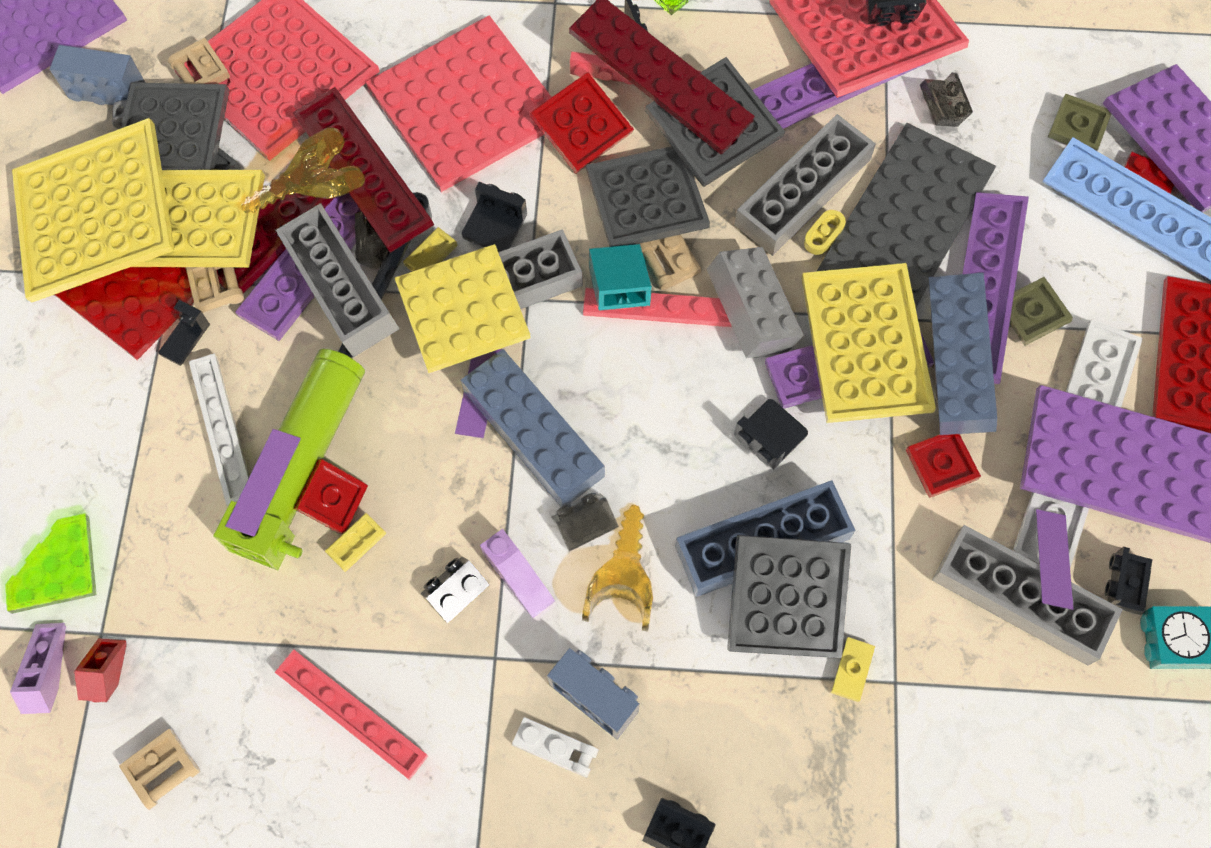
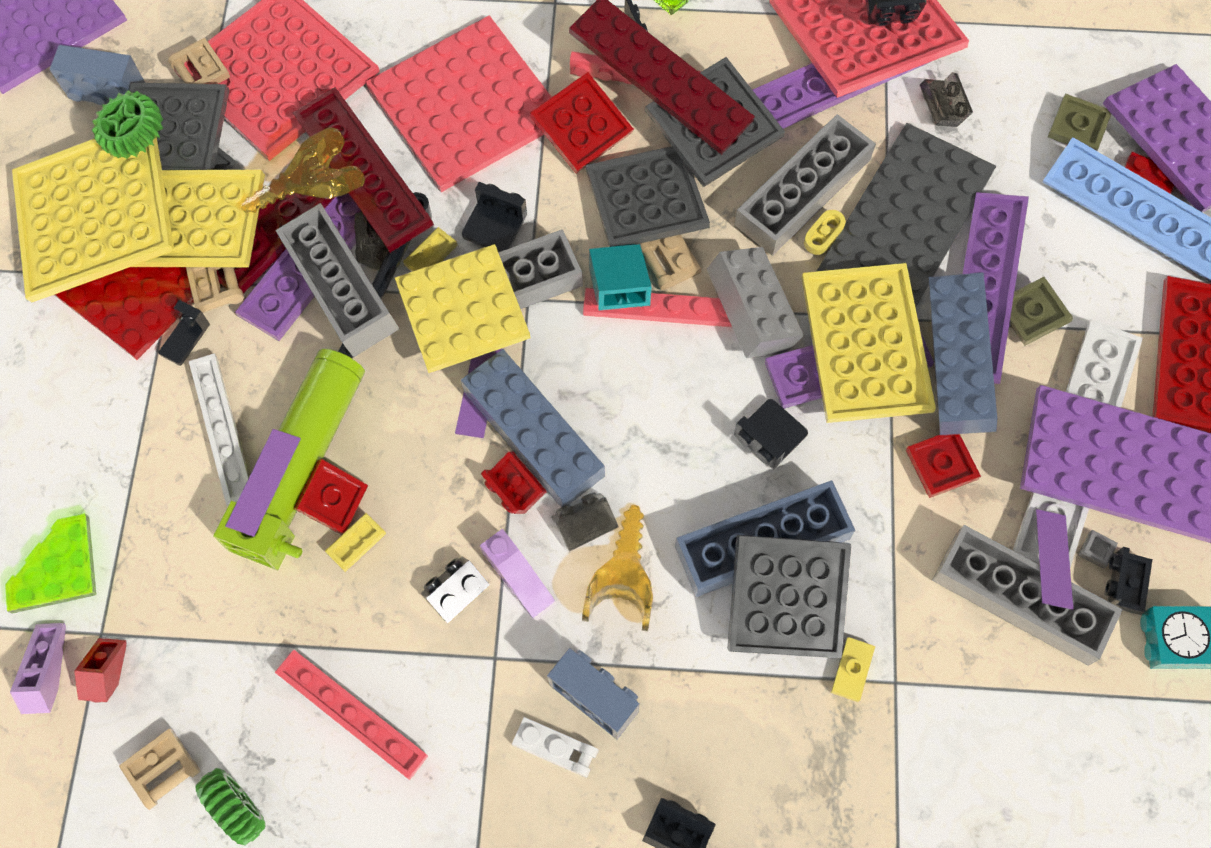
none -> bright green gear [92,90,163,159]
none -> bright green gear [195,768,266,846]
none -> red bracket [481,451,547,514]
none -> light grey tile [1078,530,1118,569]

